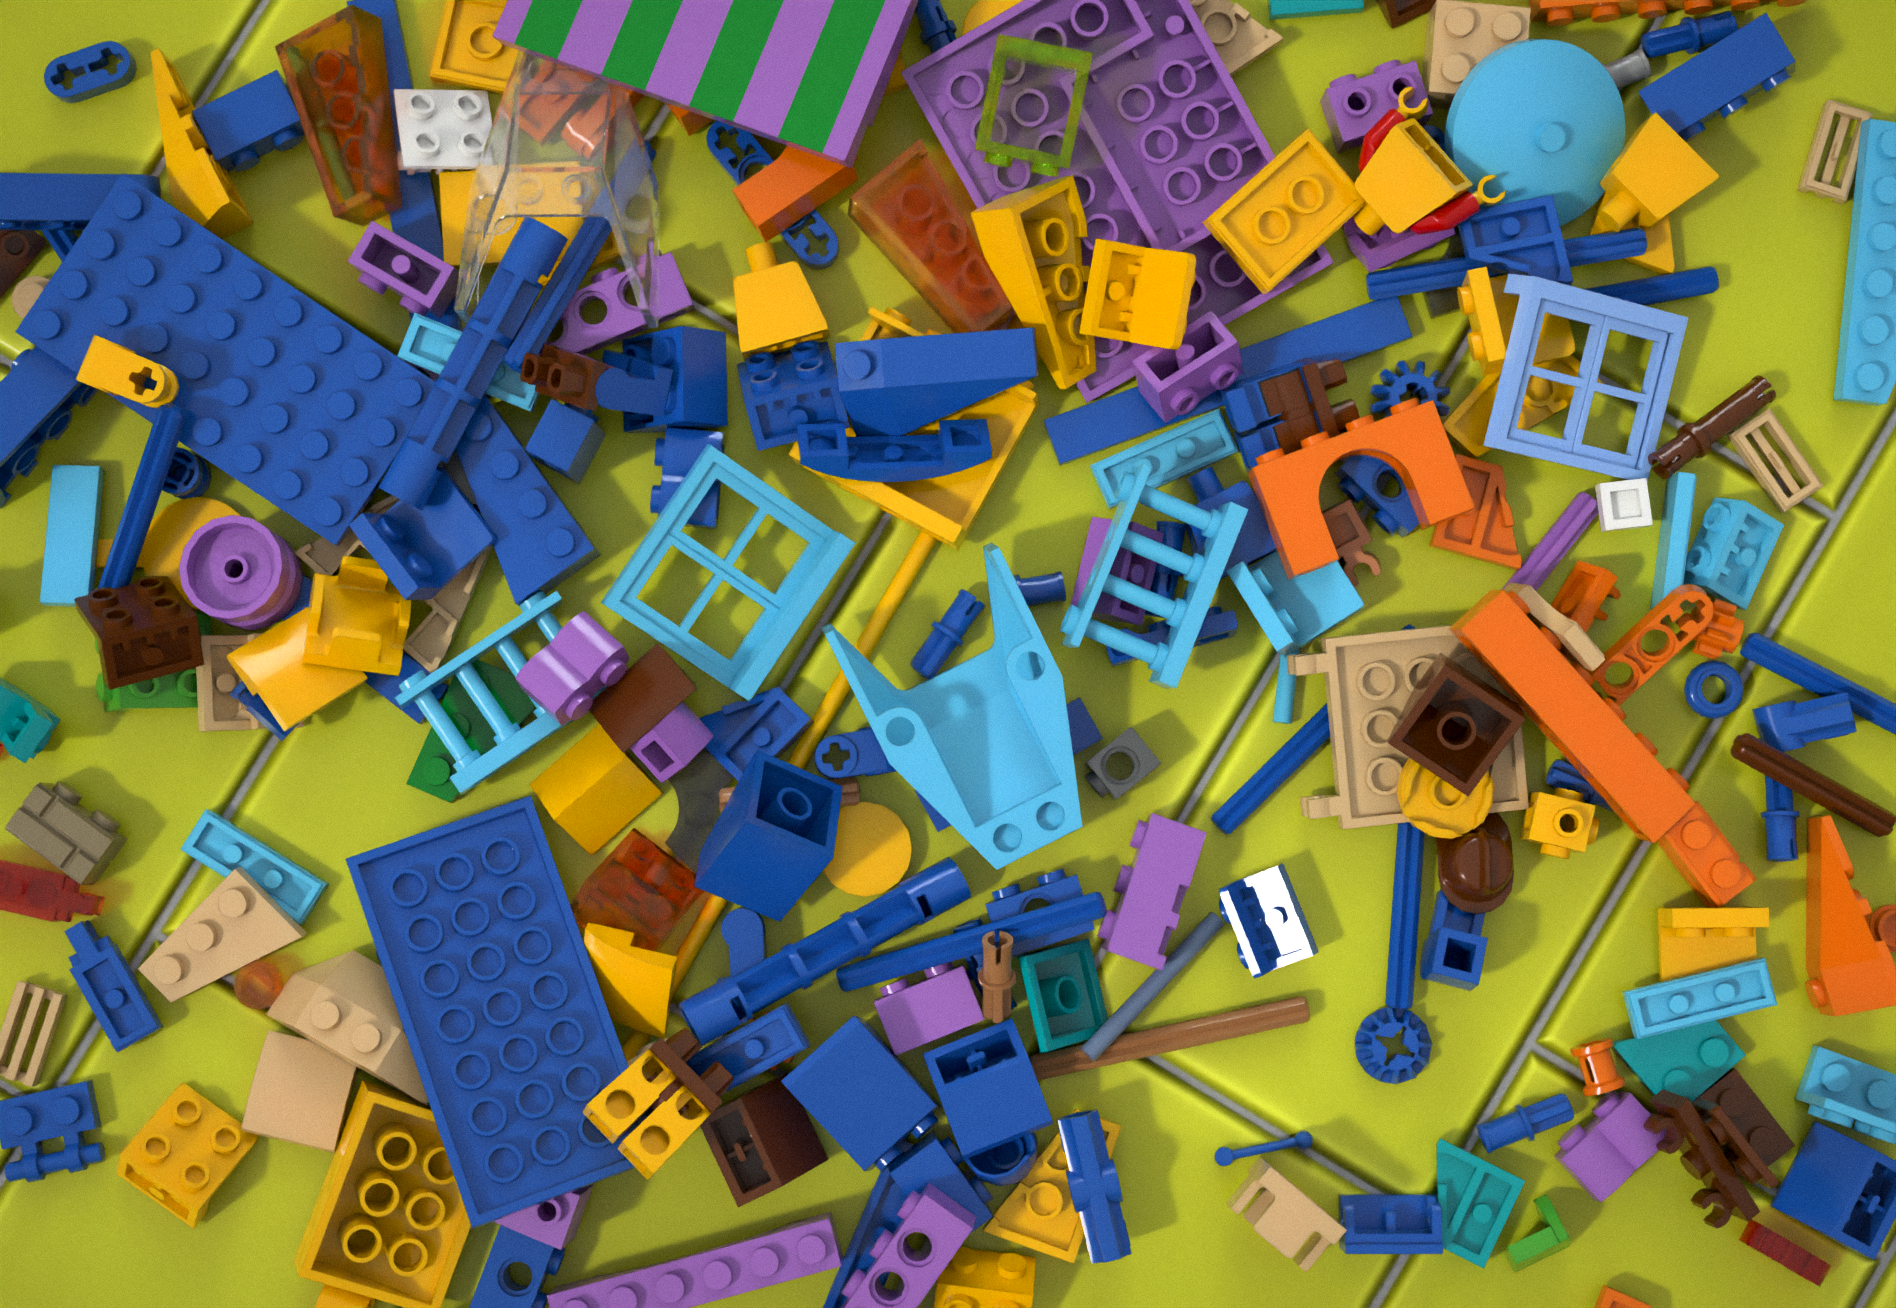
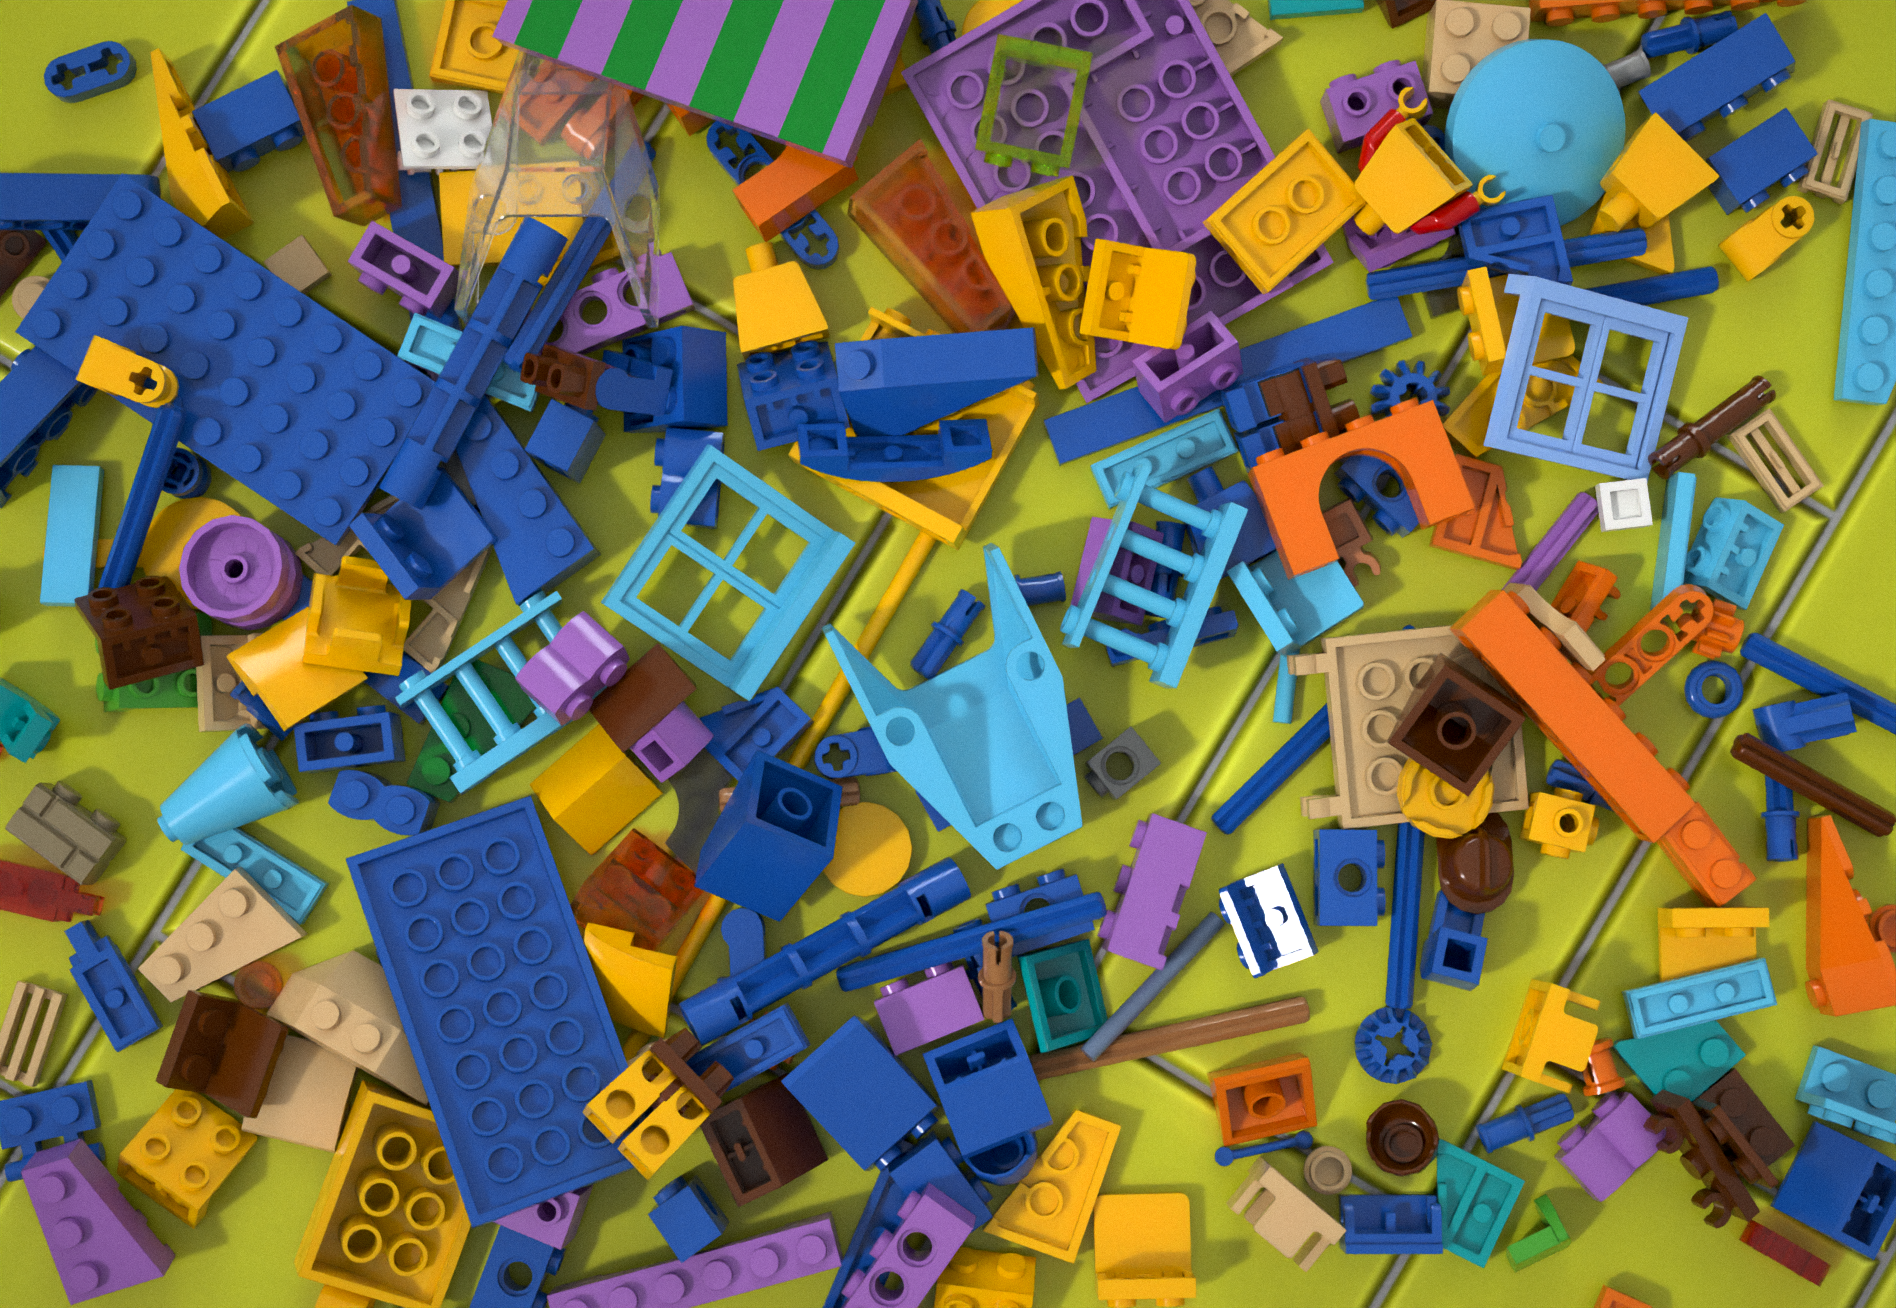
blue piece [1057,1109,1132,1263] -> none
none -> medium lavender wedge [21,1138,176,1305]
none -> reddish brown bracket [156,990,288,1119]
none -> medium azure cone [157,723,299,845]
none -> tan tile [263,234,332,294]
none -> blue brick [294,705,406,773]
none -> blue brick [328,770,440,836]
none -> blue brick [648,1175,730,1263]
none -> yellow bracket [1093,1192,1196,1308]
none -> orange slope [1207,1052,1317,1147]
none -> tan plate [1303,1146,1352,1195]
none -> blue brick [1313,829,1386,926]
none -> reddish brown hair [1366,1099,1439,1177]
none -> yellow panel [1501,979,1601,1094]
none -> blue brick [1705,108,1818,215]
none -> yellow piece [1718,196,1815,282]

